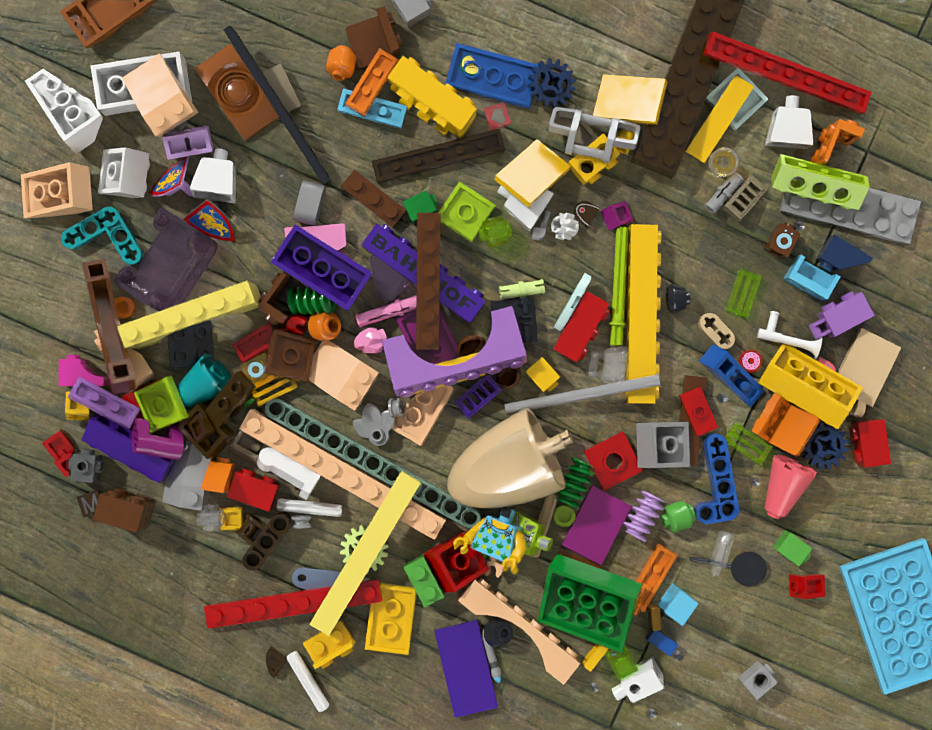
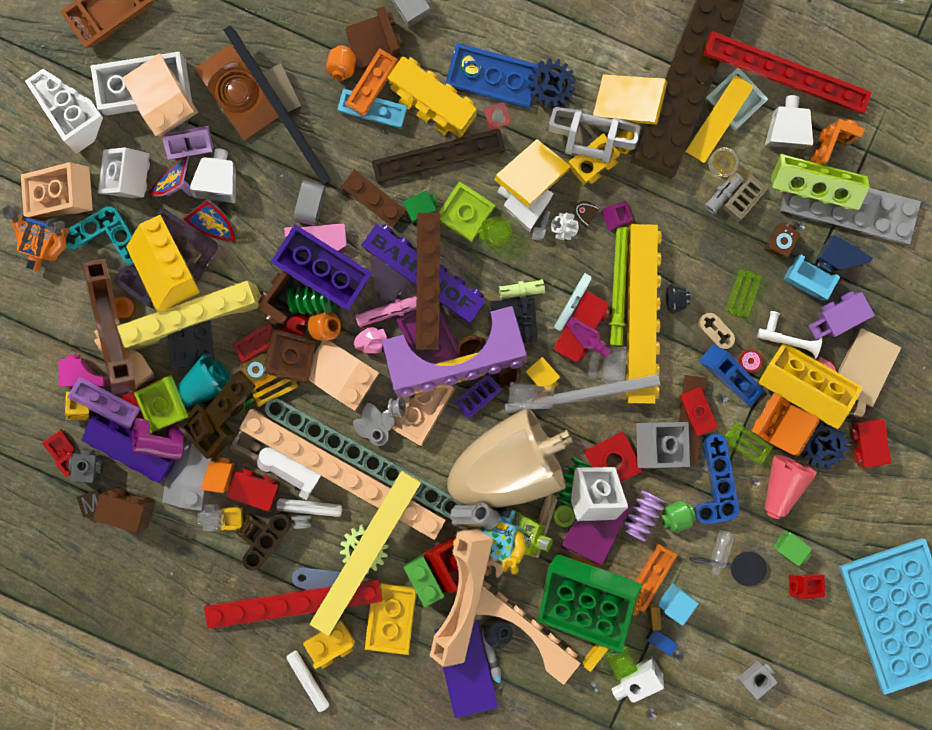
dark brown tile [266,646,288,678] -> none
none -> torso [1,205,69,271]
none -> yellow slope [126,215,200,313]
none -> light nougat arch [430,529,493,667]
none -> light grey piece [450,503,499,529]
none -> clear slope [508,382,555,409]
none -> magenta piece [566,317,611,358]
none -> white slope [571,467,628,521]

